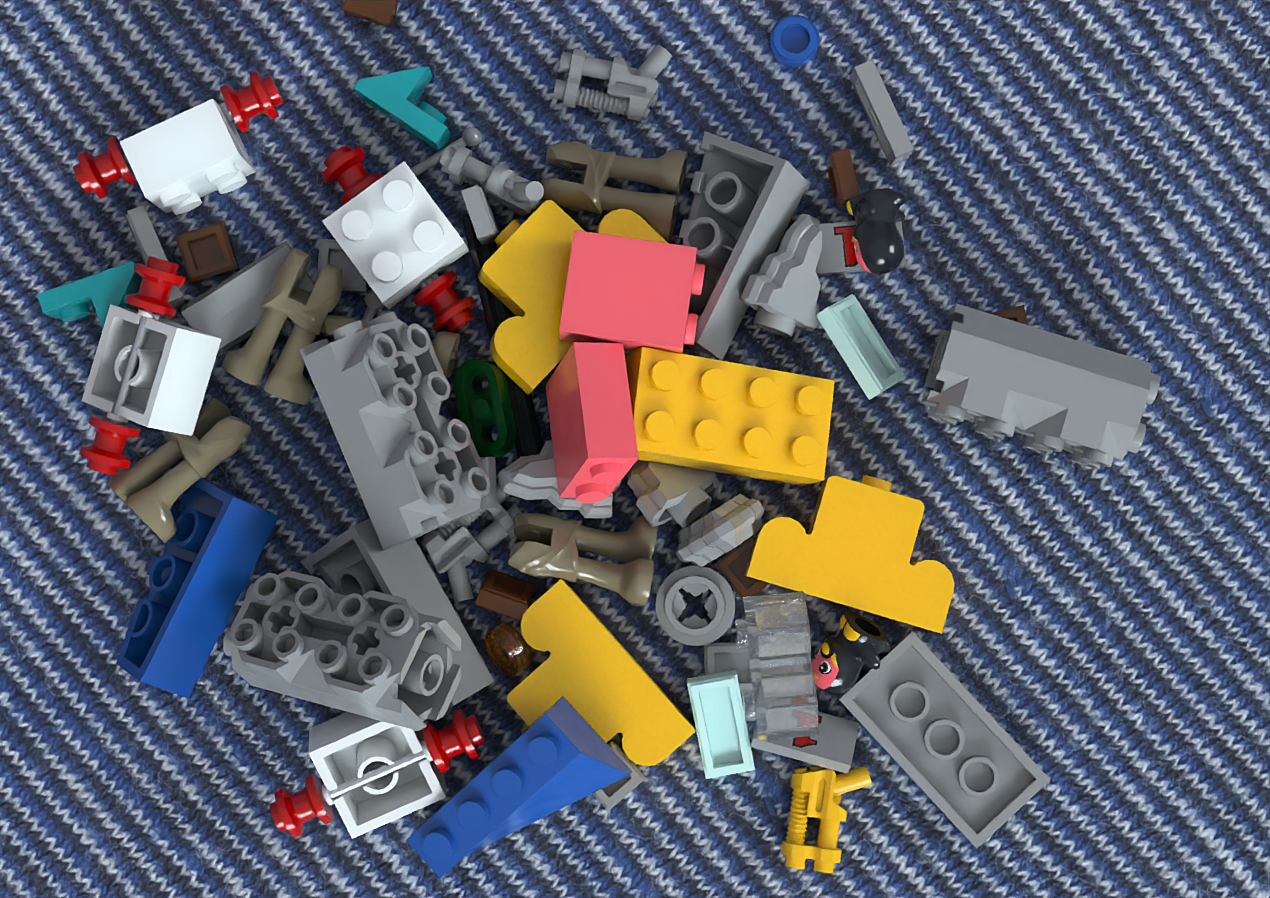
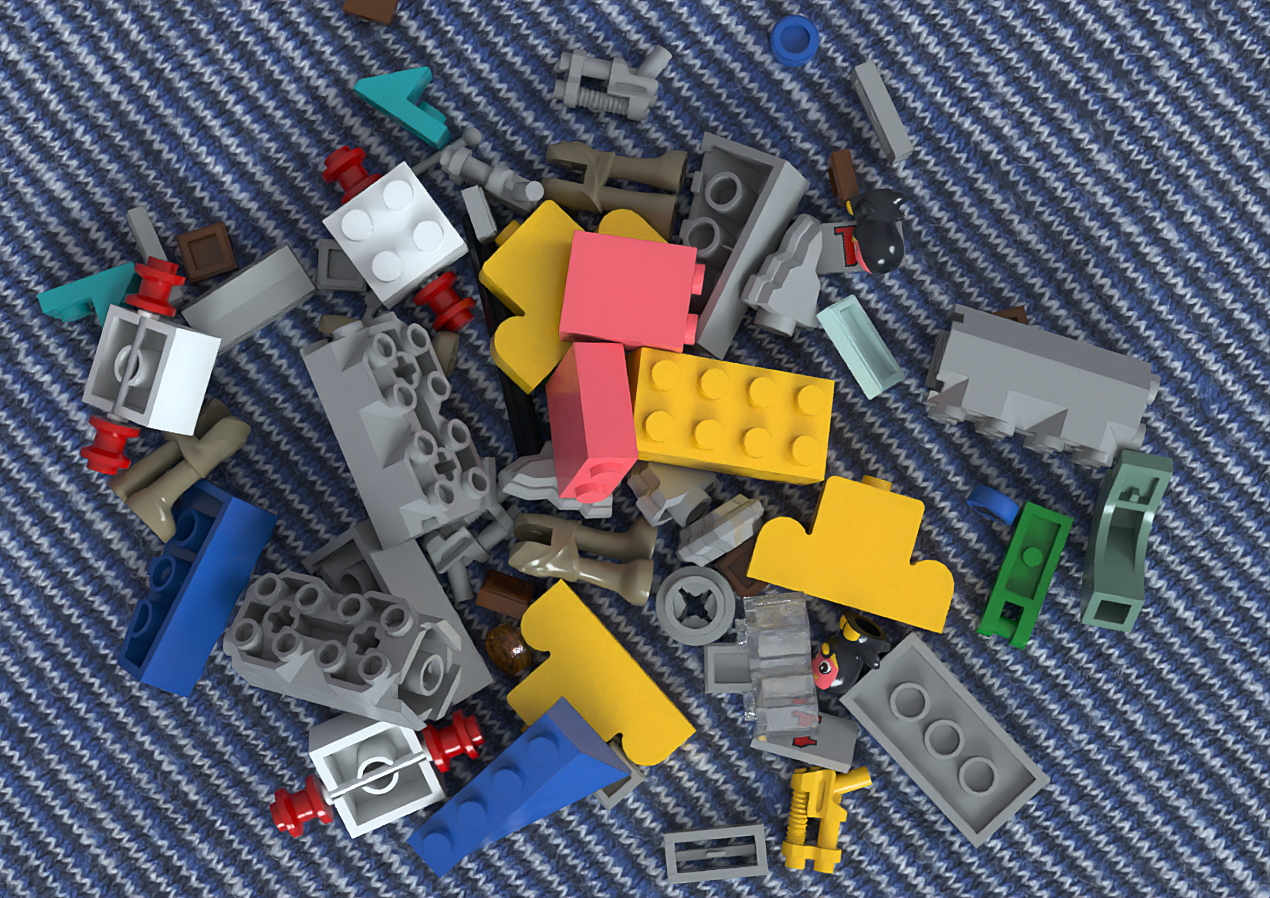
white brick [73,70,284,215] -> none
dark tan piece [221,248,344,405] -> none
dark green plate [454,359,517,458] -> none
light aqua tile [687,670,755,779] -> none
none -> light grey tile [663,822,769,885]
none -> blue tile [966,484,1019,526]
none -> green plate [975,501,1074,650]
none -> sand green arch [1080,449,1173,633]

